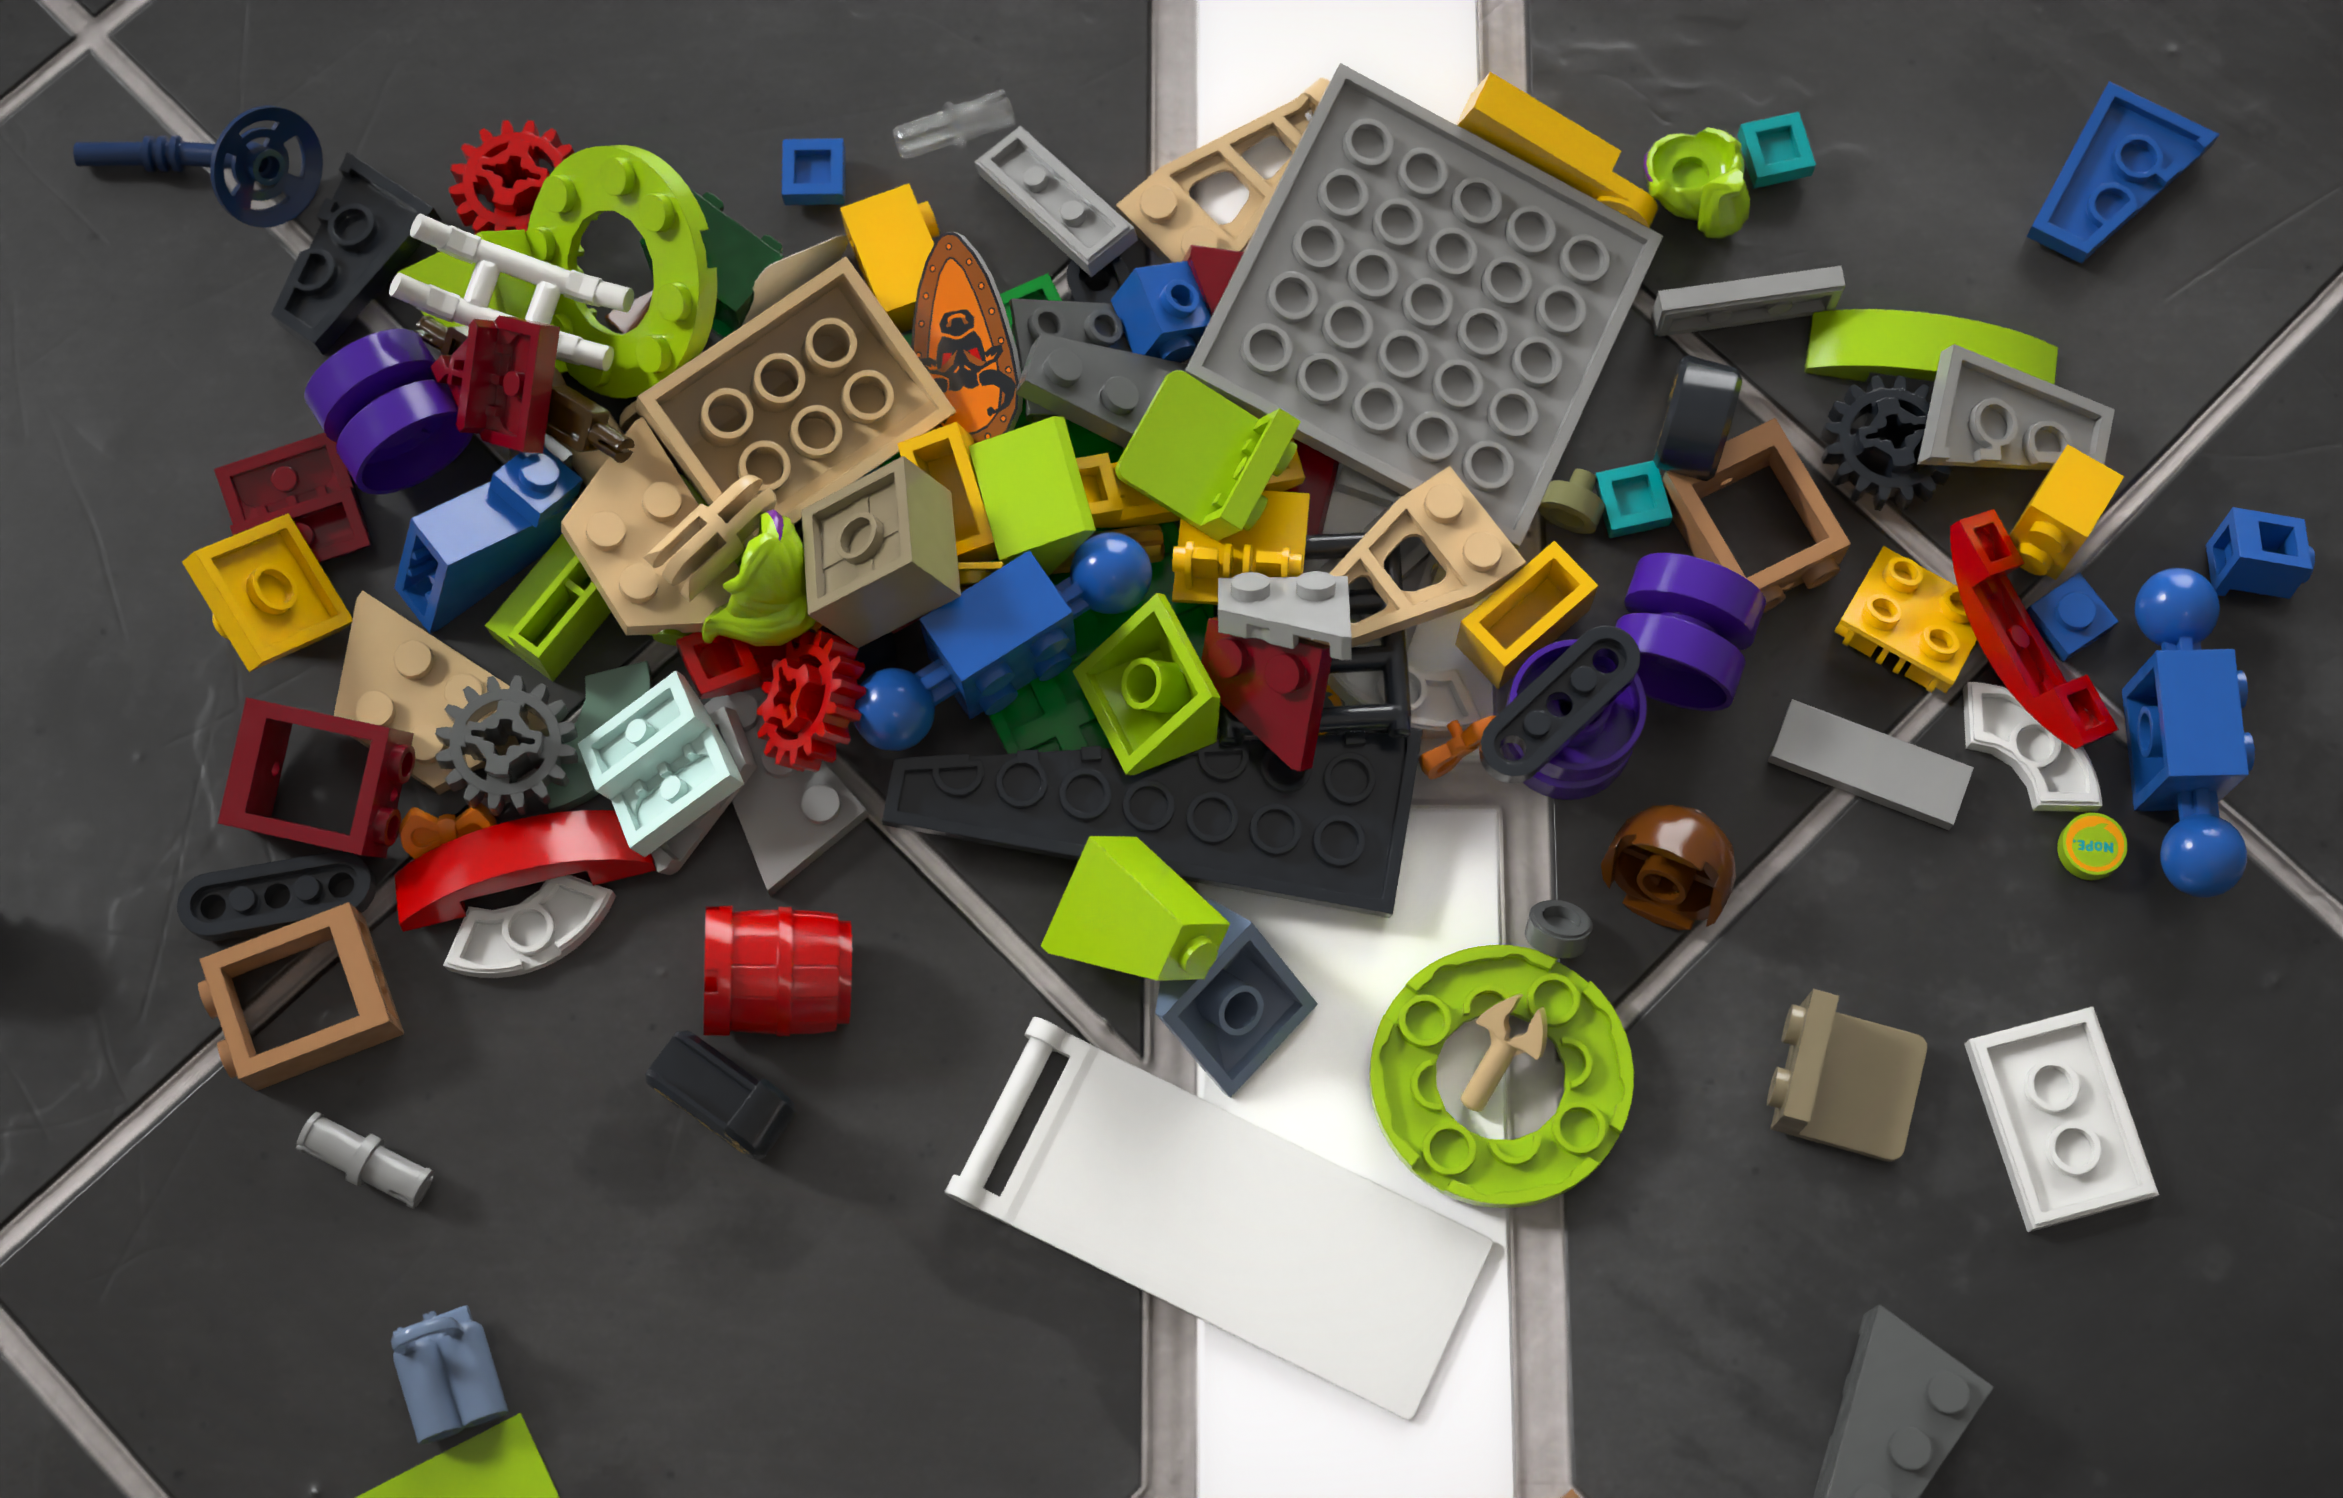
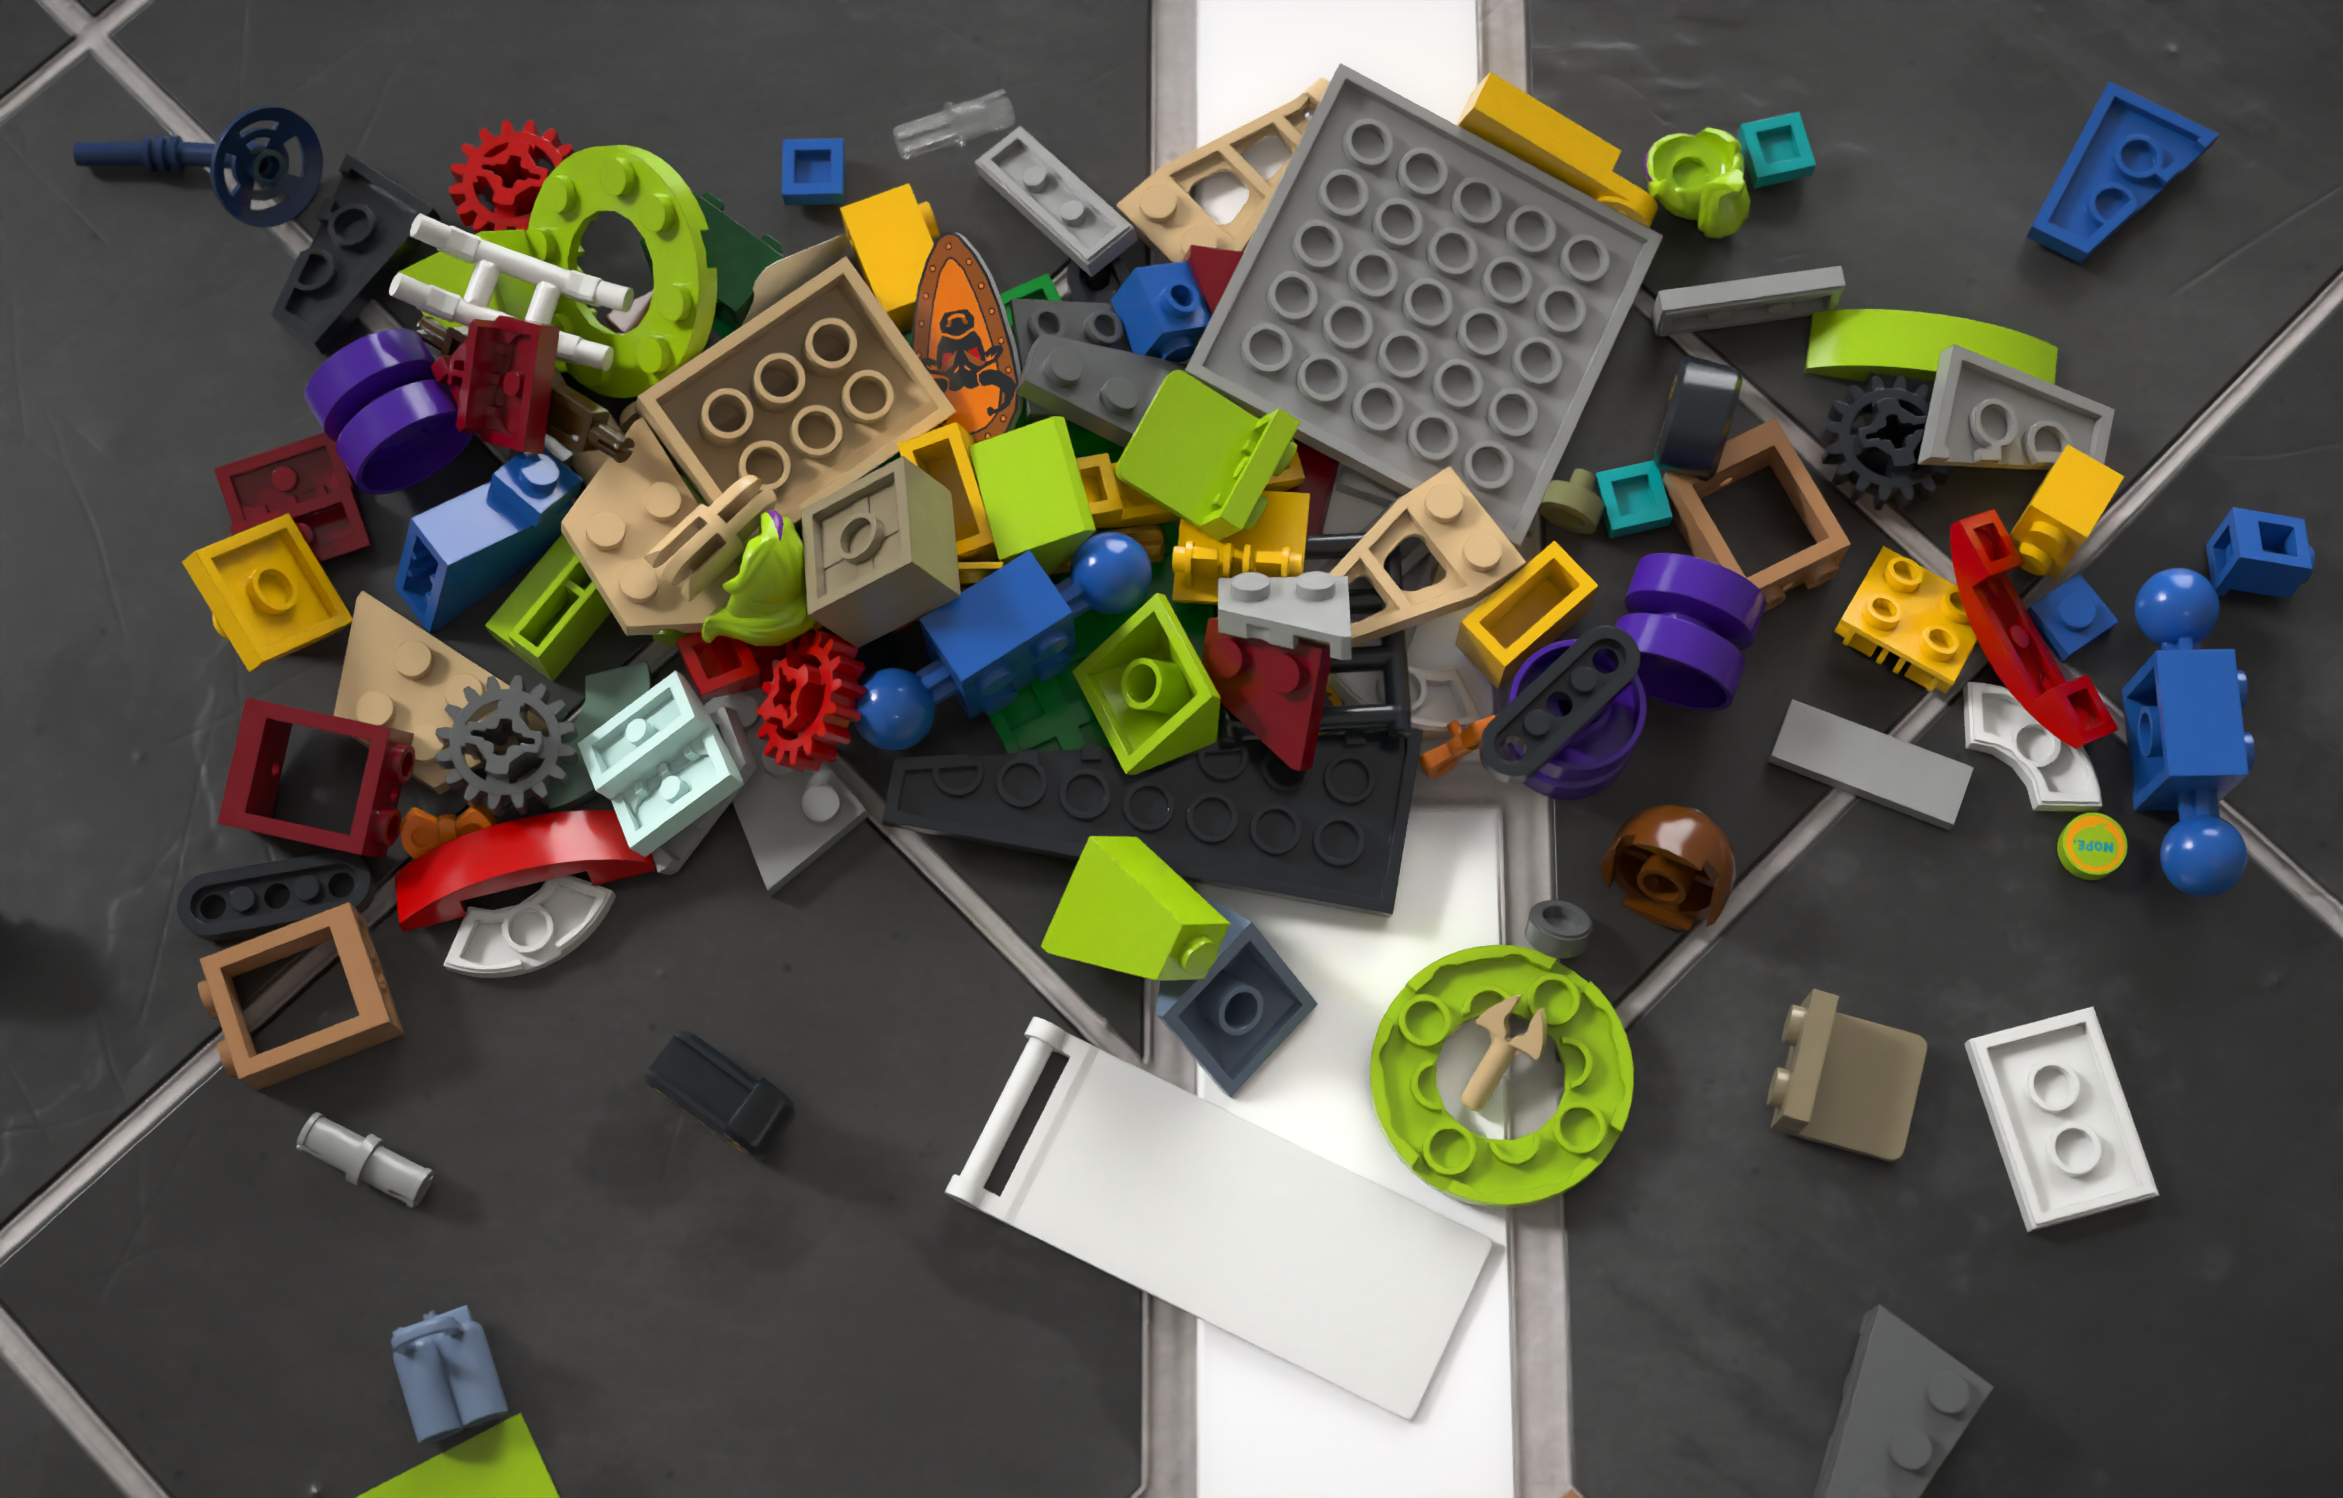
red piece [703,906,852,1036] -> none

